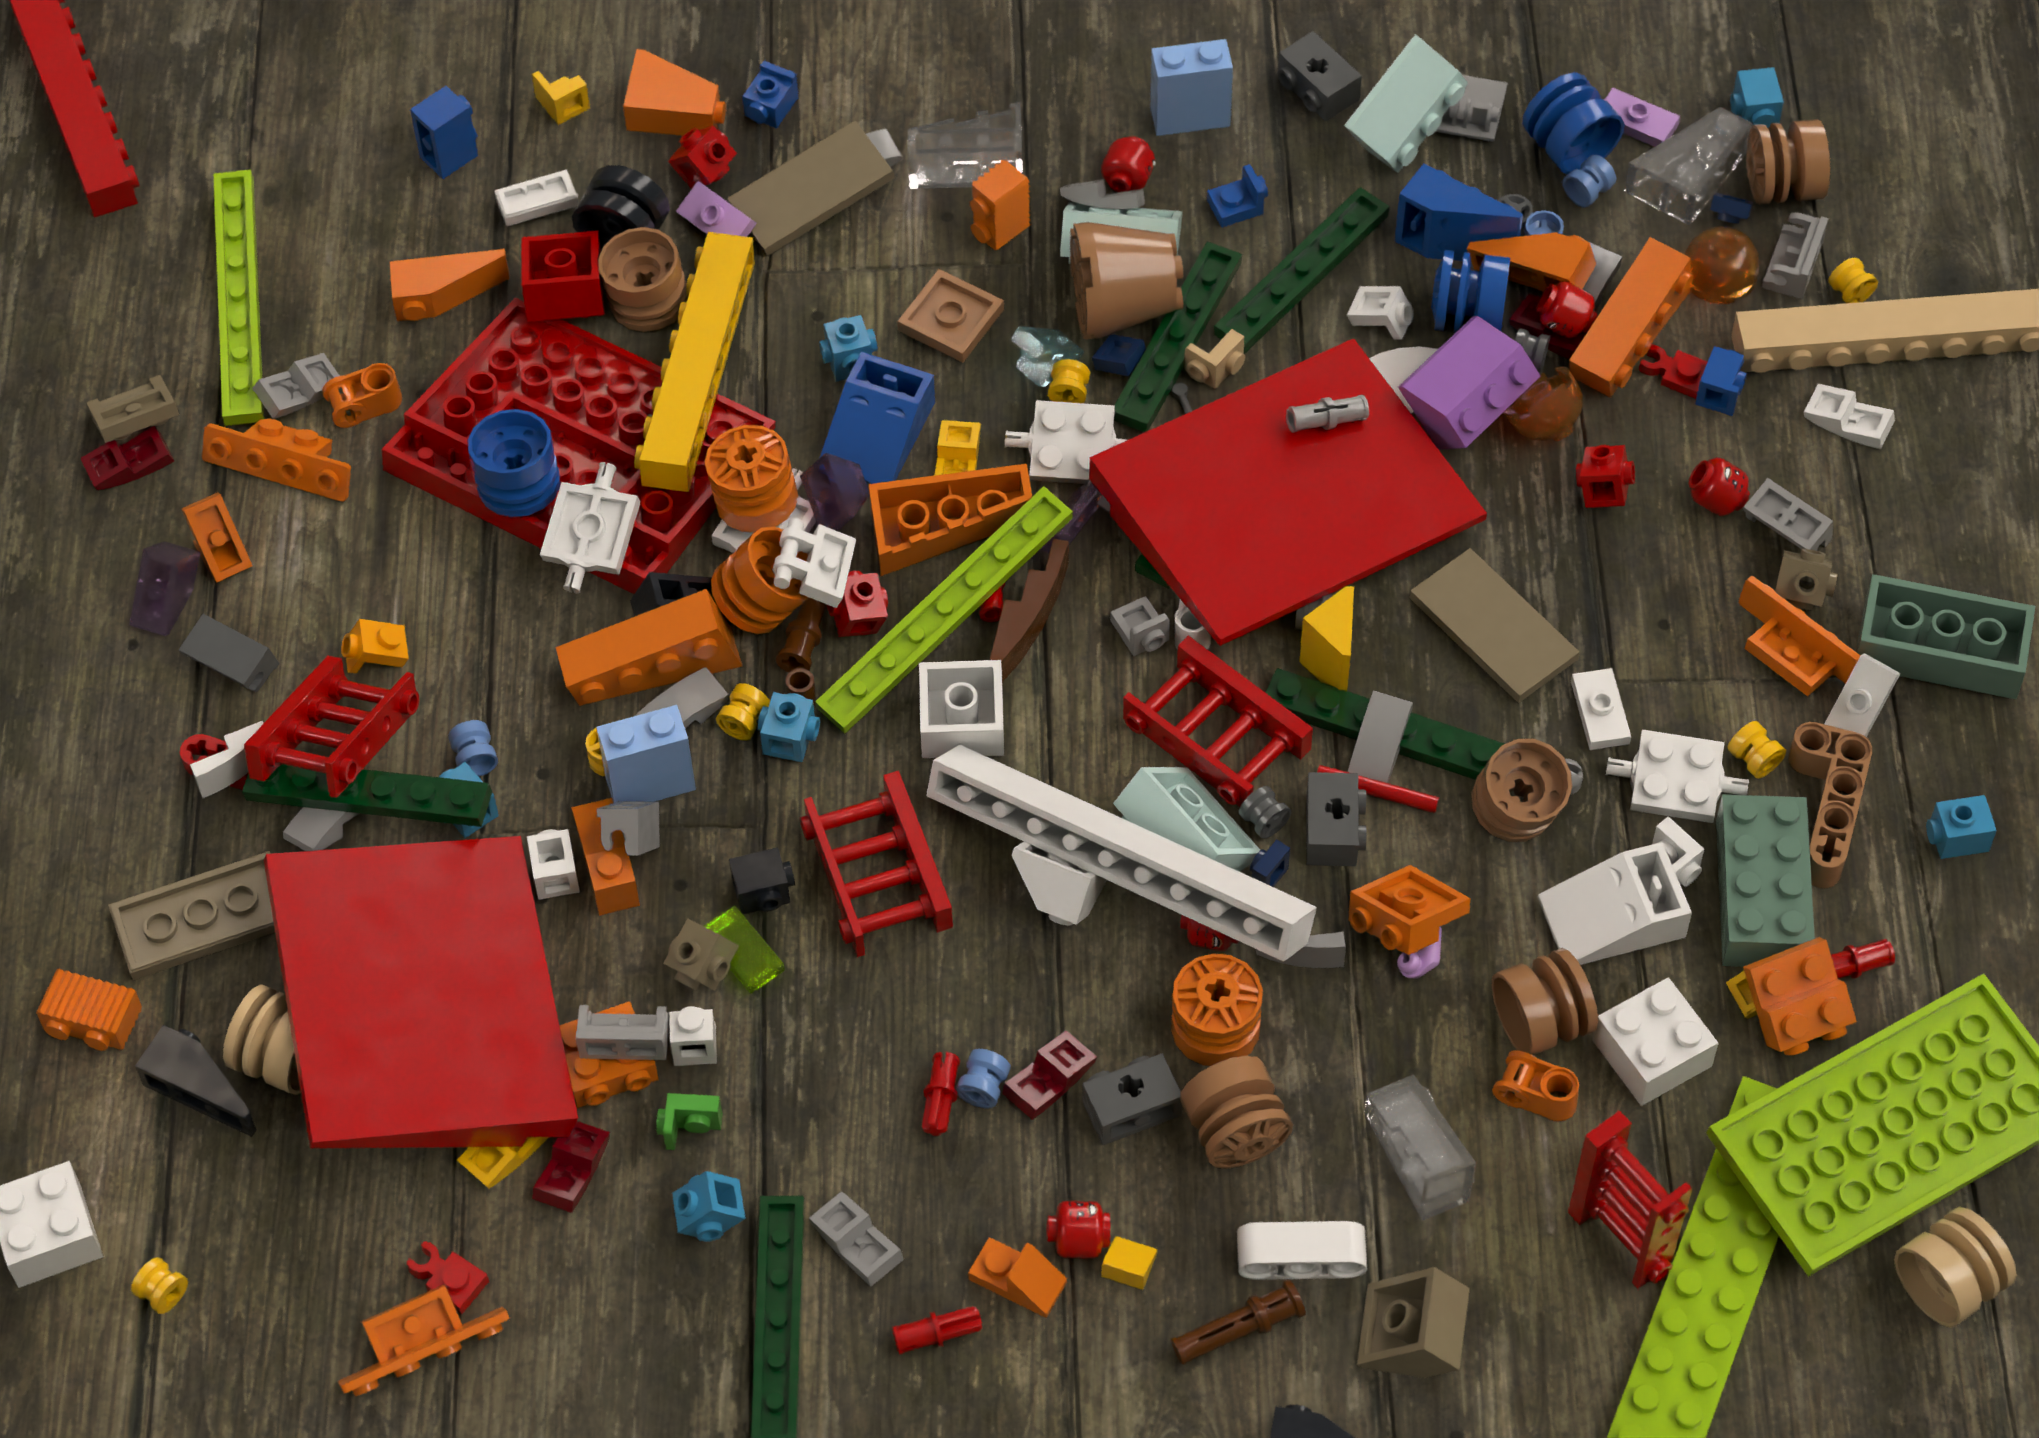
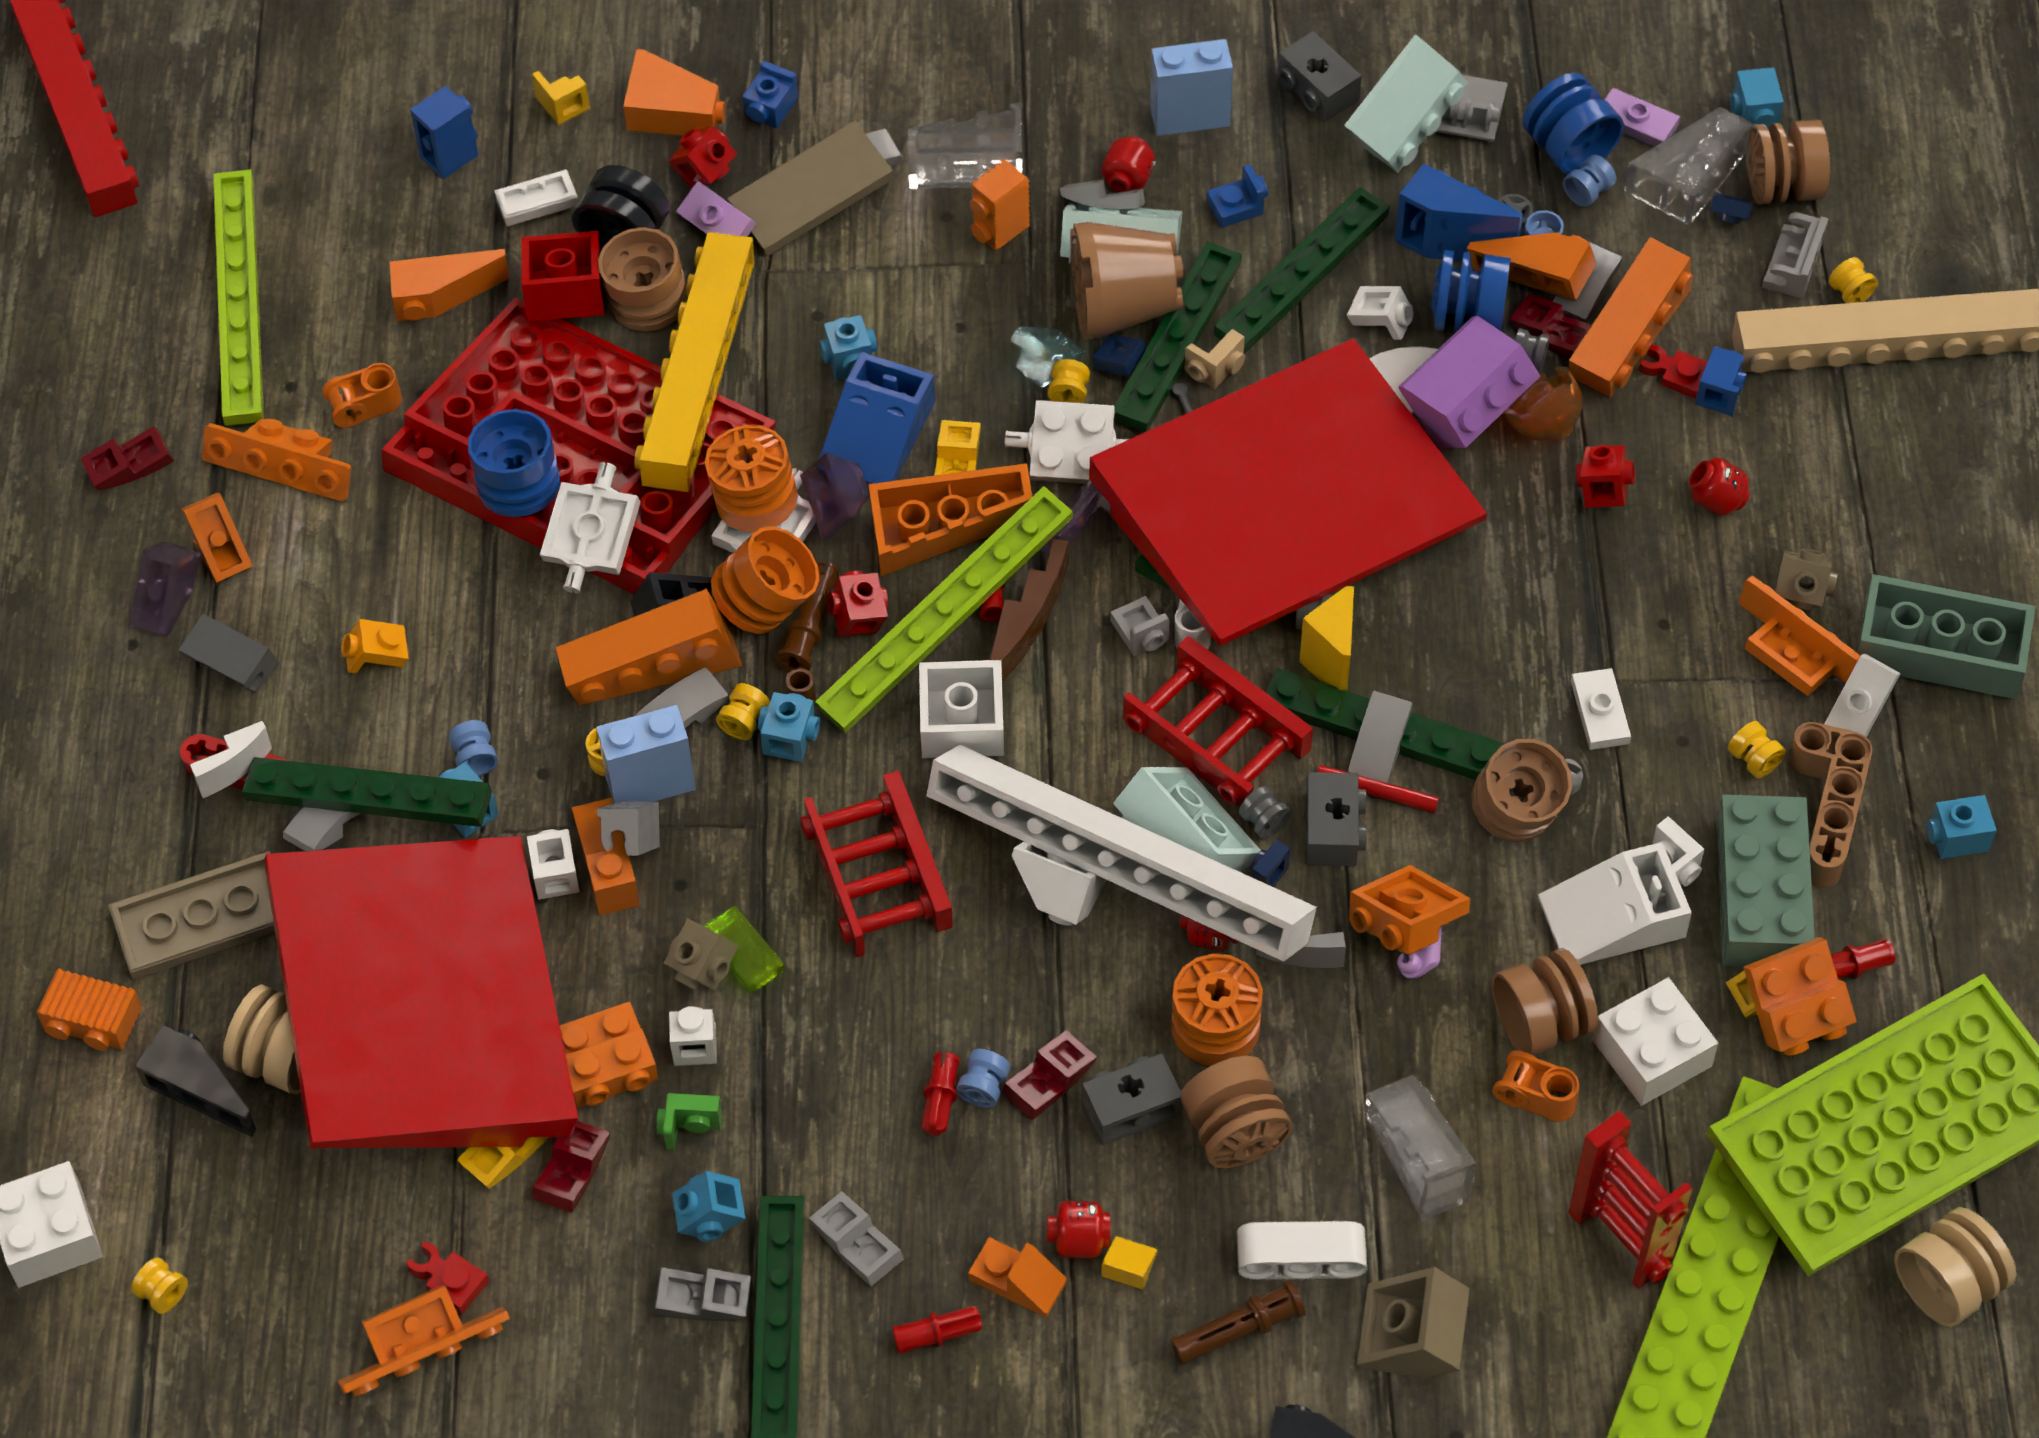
dark tan plate [86,375,179,443] -> none
red fence [244,656,419,798] -> none
light grey slope [252,353,340,419] -> none
light grey hinge [575,1005,669,1060] -> none
black brick [729,847,795,915] -> none
white plate [772,518,856,608] -> none
medium nougat plate [897,269,1004,363] -> none
light grey pin [1286,395,1369,432] -> none
dark tan tile [1410,548,1580,703] -> none
red head [1537,281,1597,339] -> none
white plate [1606,730,1749,823] -> none
clear orange cylinder [1684,226,1759,304] -> none
light grey hinge [1743,478,1833,551] -> none
white slope [1804,384,1895,449] -> none
none -> flat silver slope [653,1267,751,1321]

